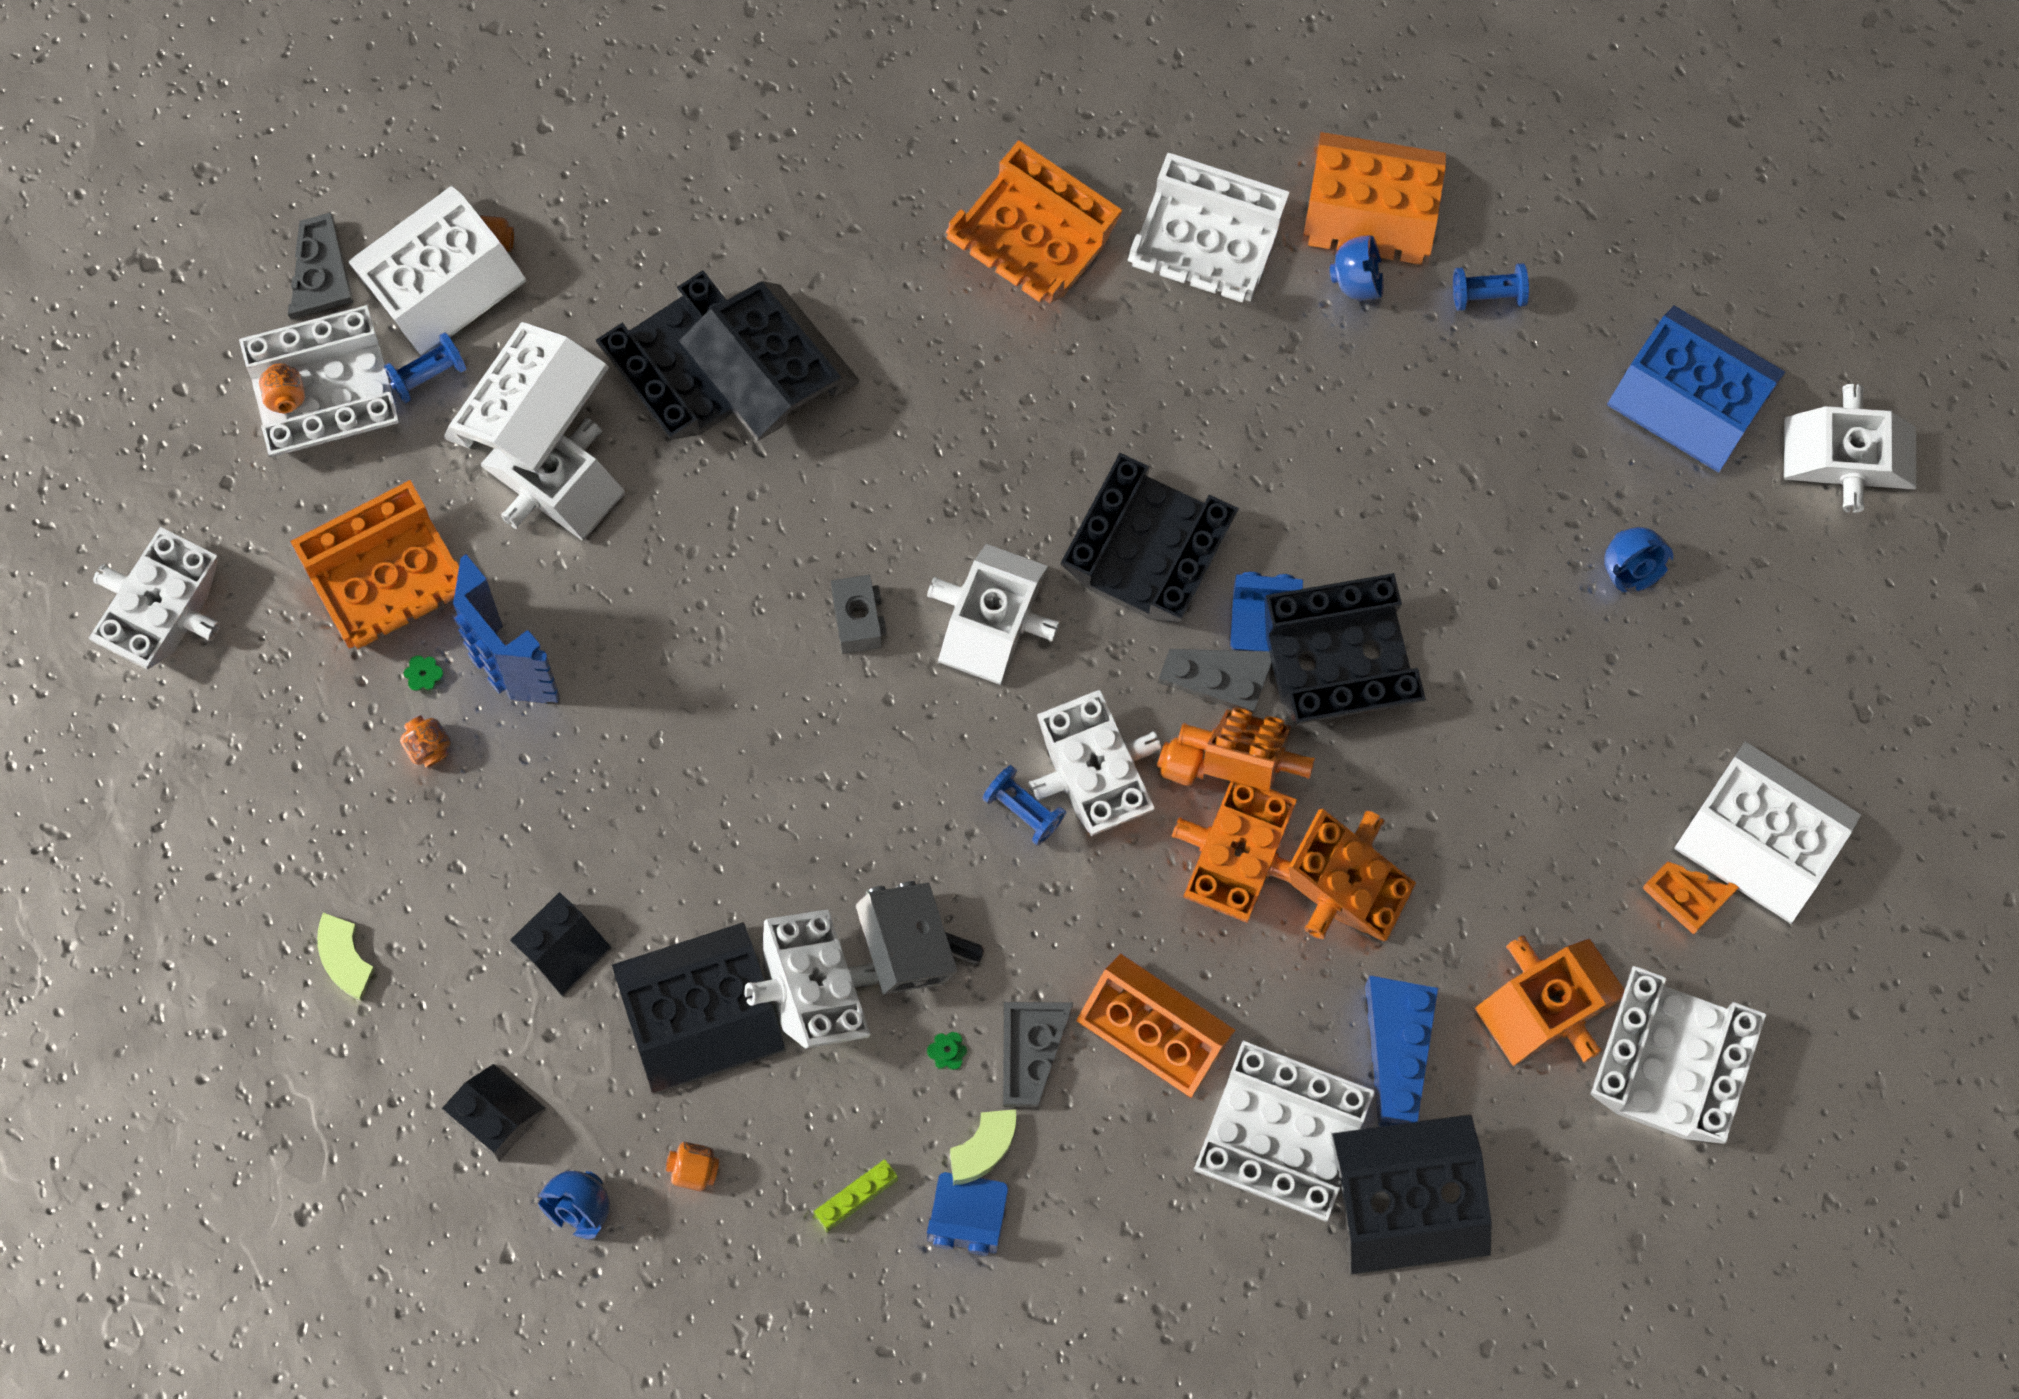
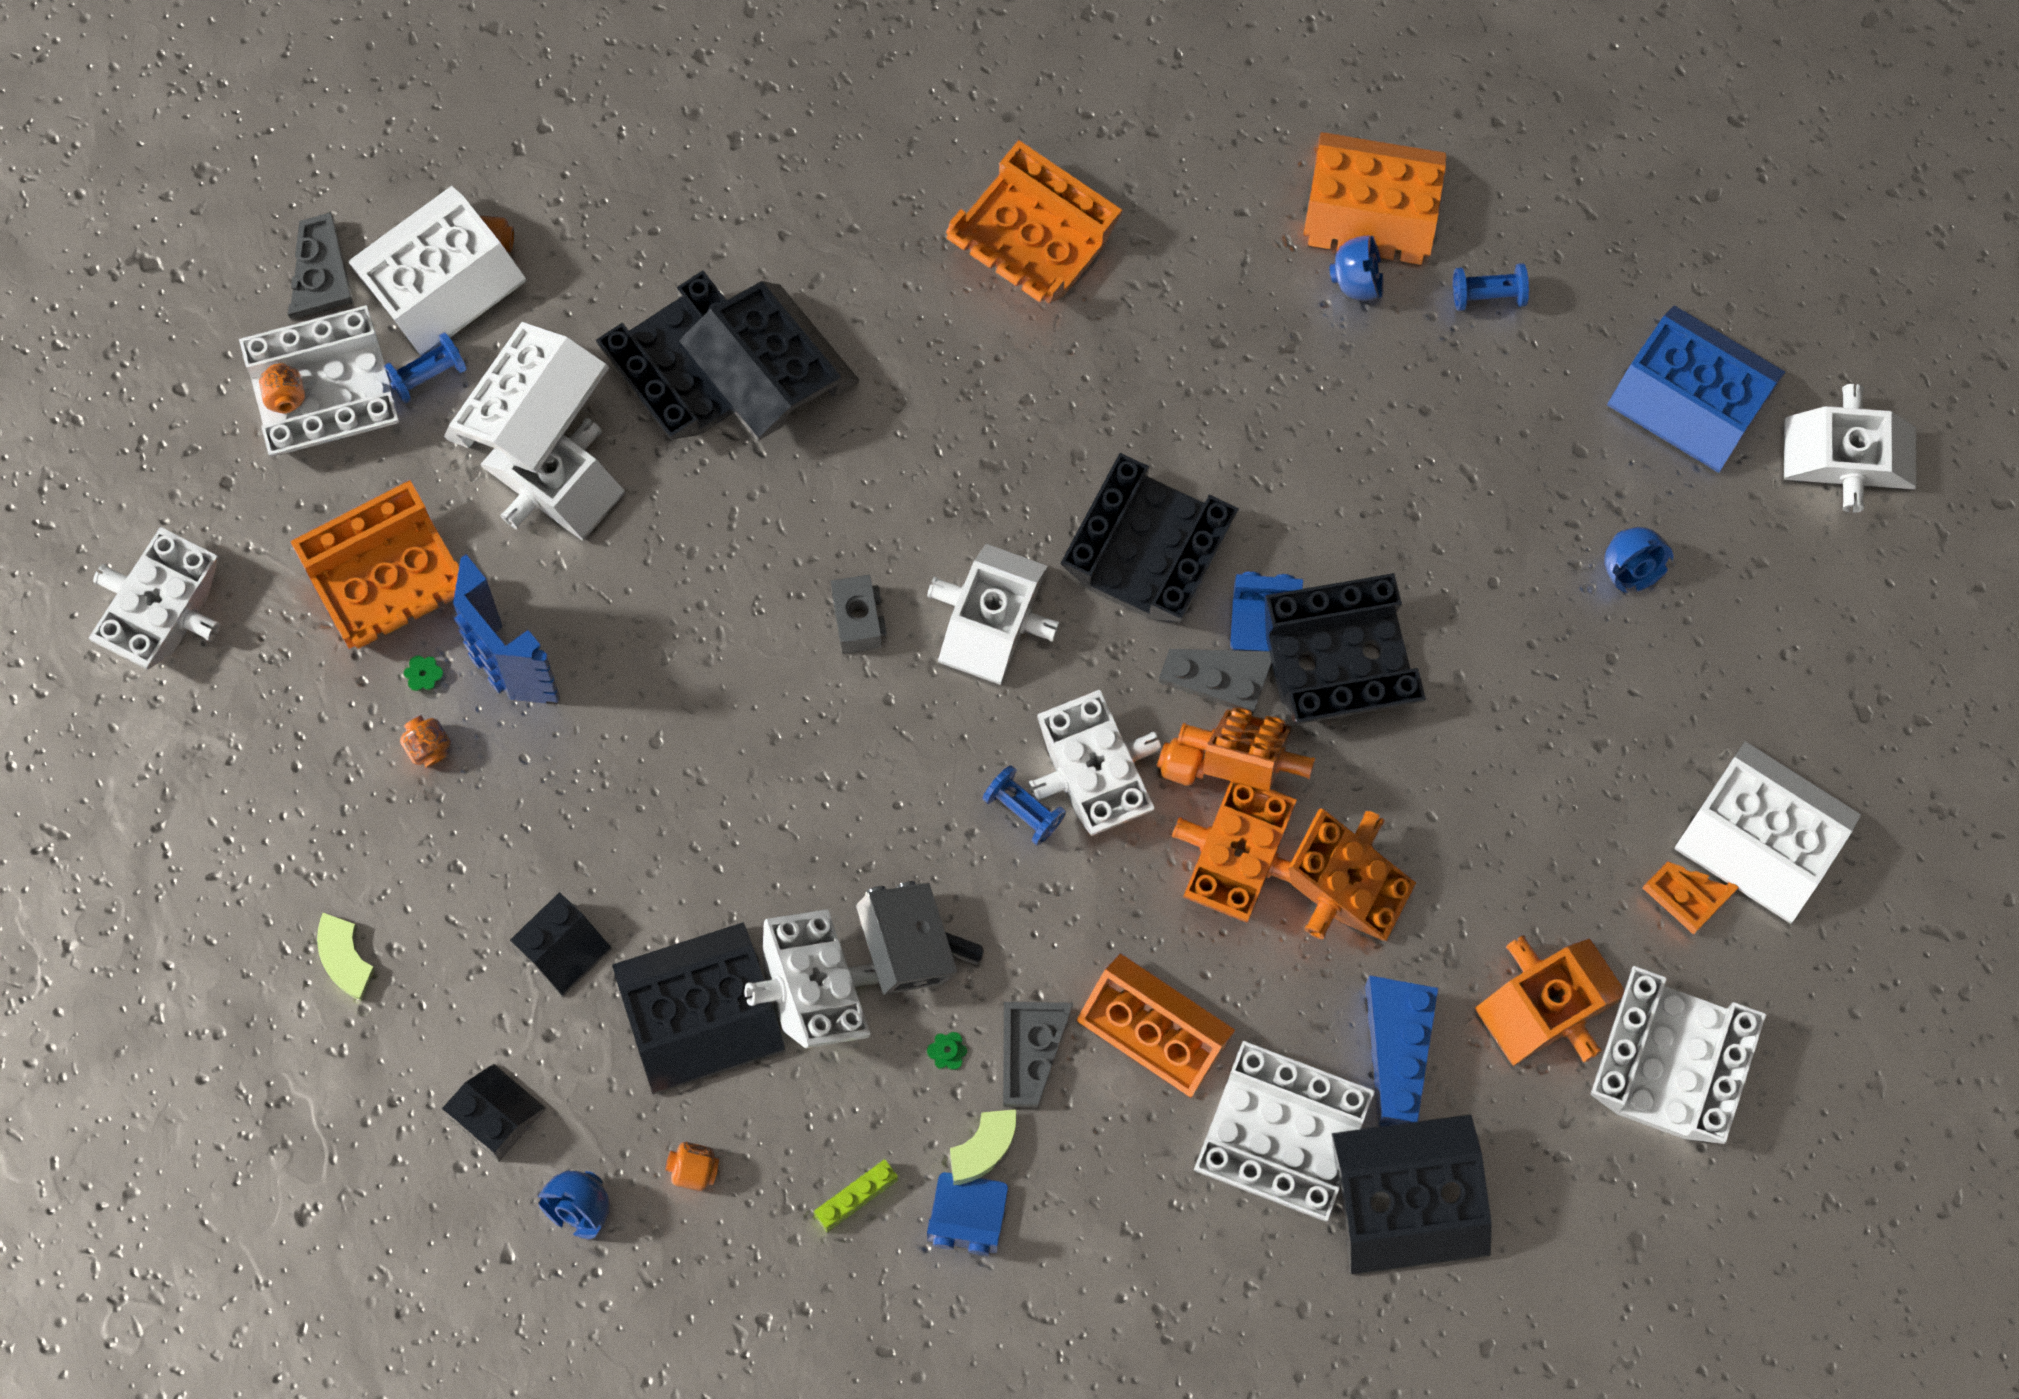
white slope [1128,152,1290,303] -> none

